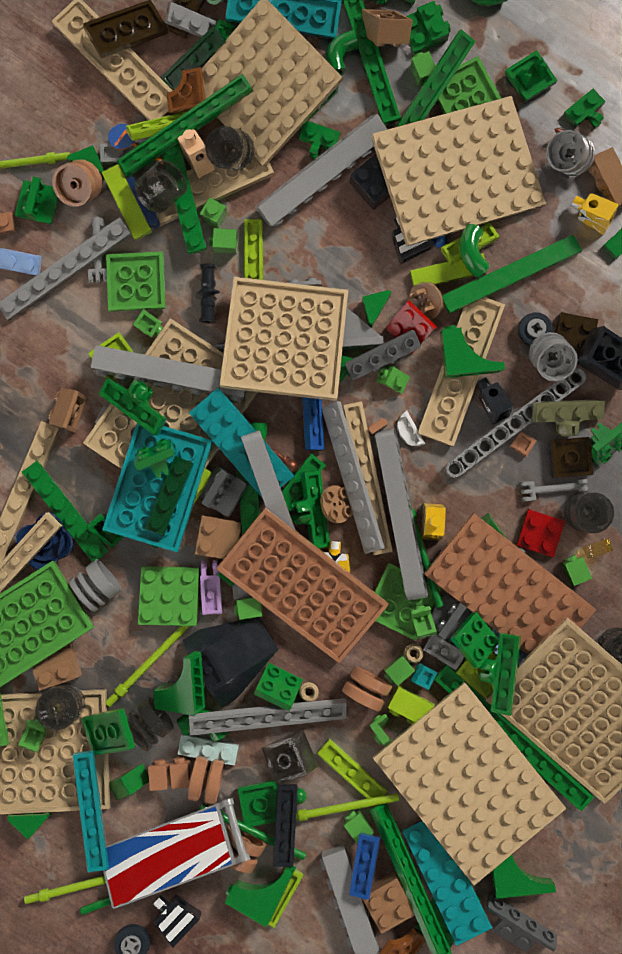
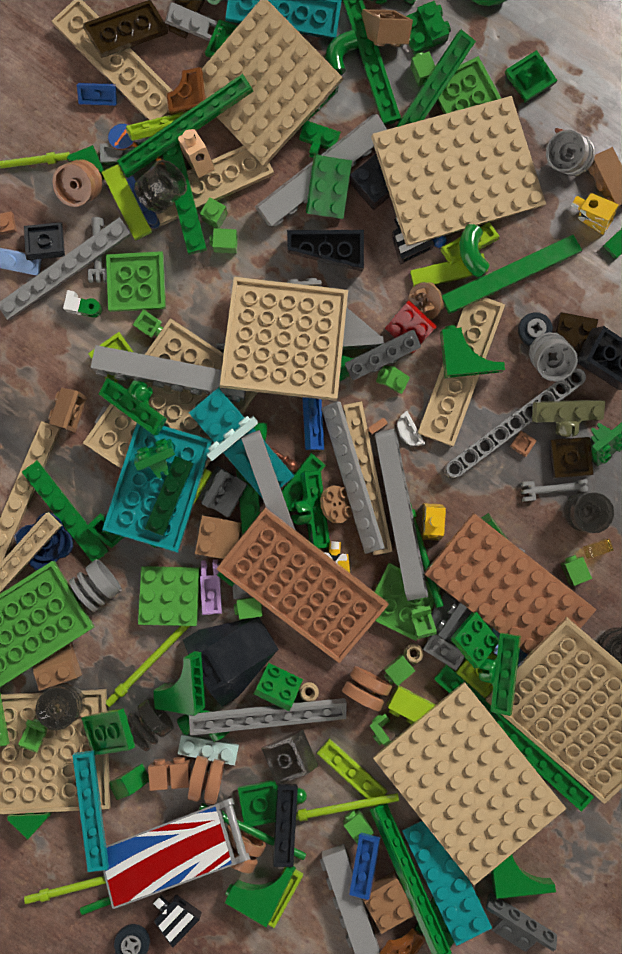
green bracket [15,176,58,225] -> none
dark green plate [160,25,227,90] -> none
black piece [196,263,220,324] -> none
clear smoke wheel [205,126,255,171] -> none
lime tile [244,219,263,280] -> none
green slope [362,290,392,328] -> none
teal tile [411,663,438,690] -> none
black torso [477,377,514,425] -> none
red plate [516,509,565,558] -> none
green plate [563,88,606,128] -> none
none -> black tile [24,222,65,260]
none -> leg [63,290,102,318]
none -> blue plate [77,83,117,106]
none -> light aqua plate [207,416,258,461]
none -> black wedge [287,230,364,272]
none -> green plate [306,155,352,219]

